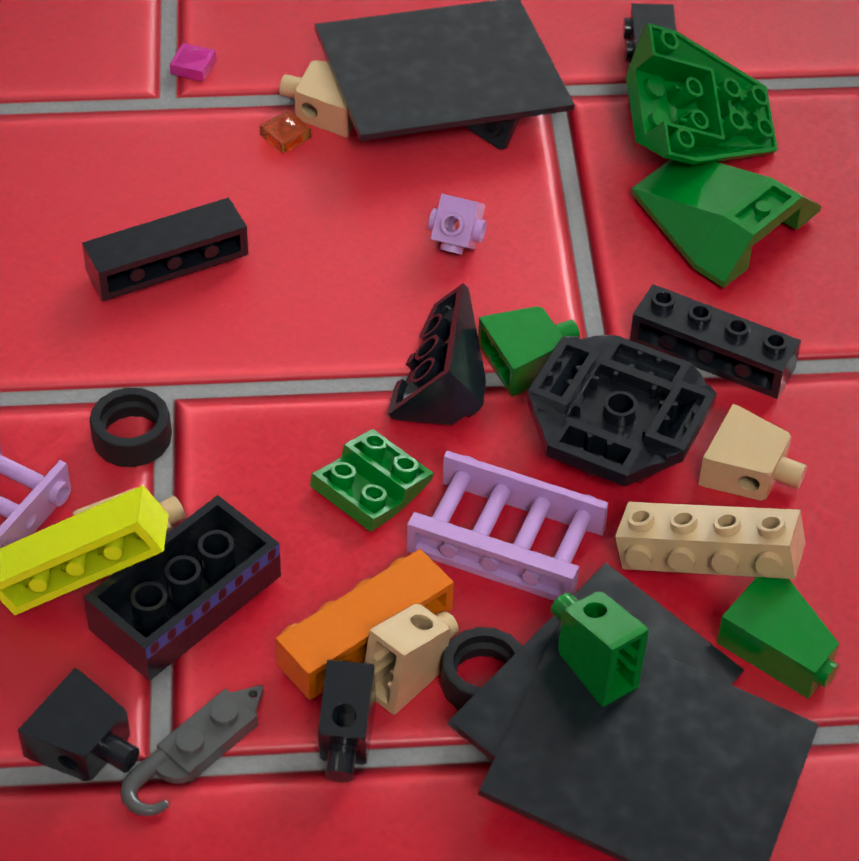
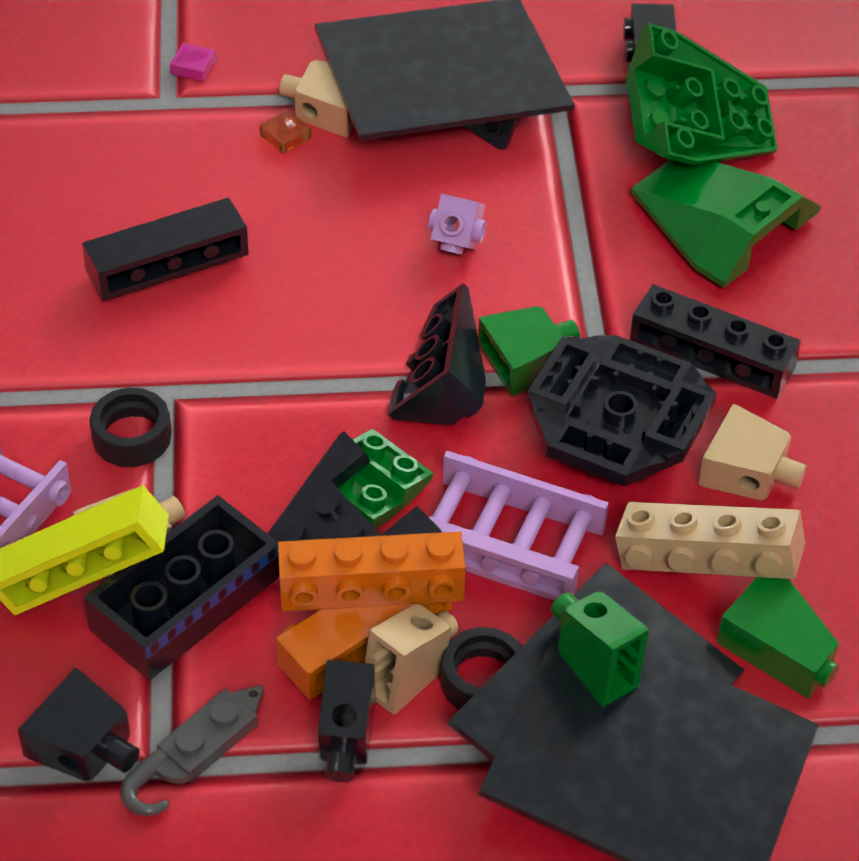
none -> black wing [268,431,442,542]
none -> orange brick [278,531,466,612]

